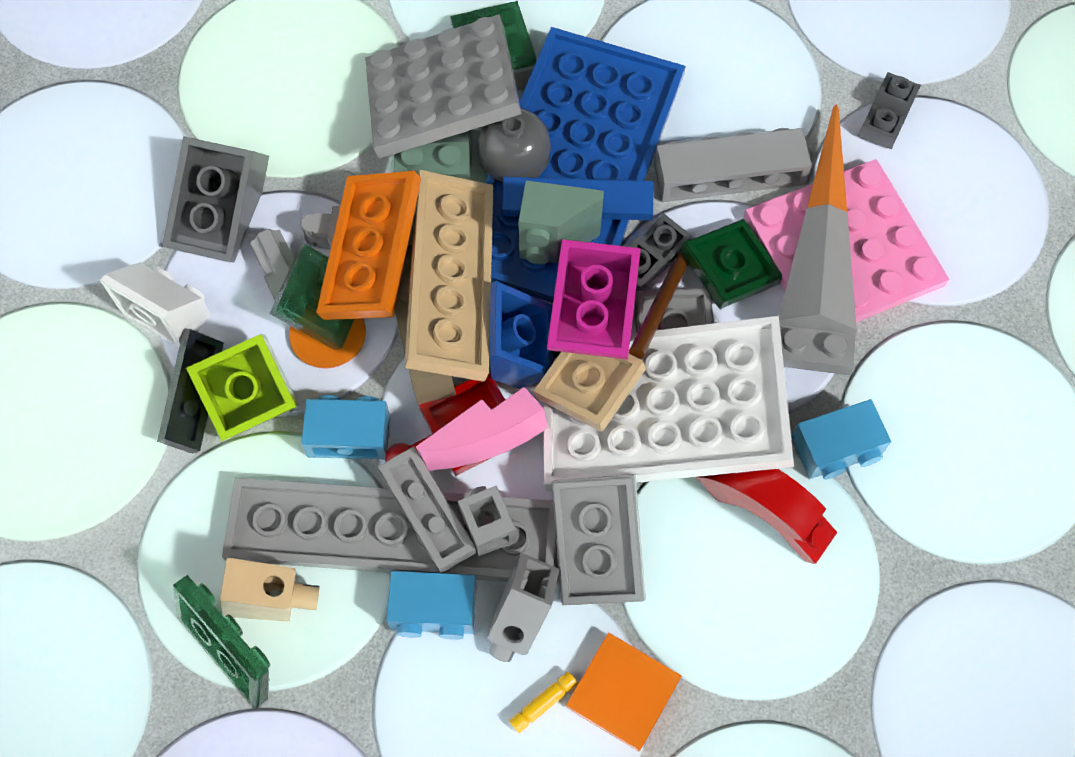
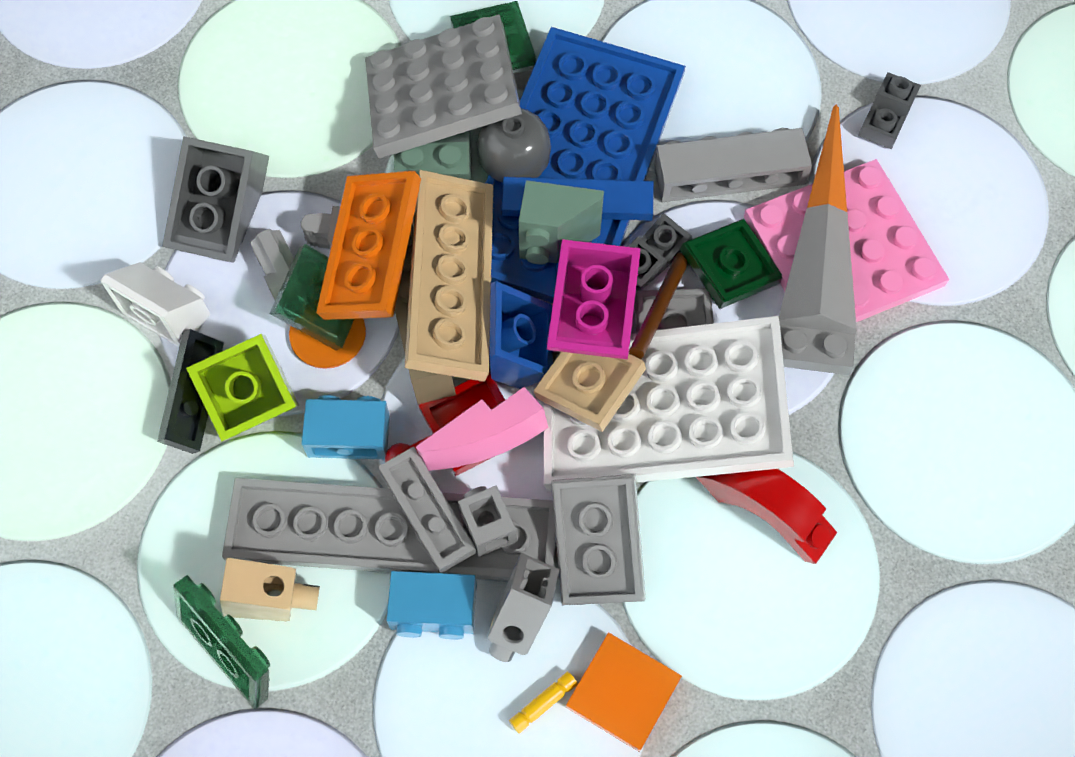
dark azure brick [791,399,892,480] -> none

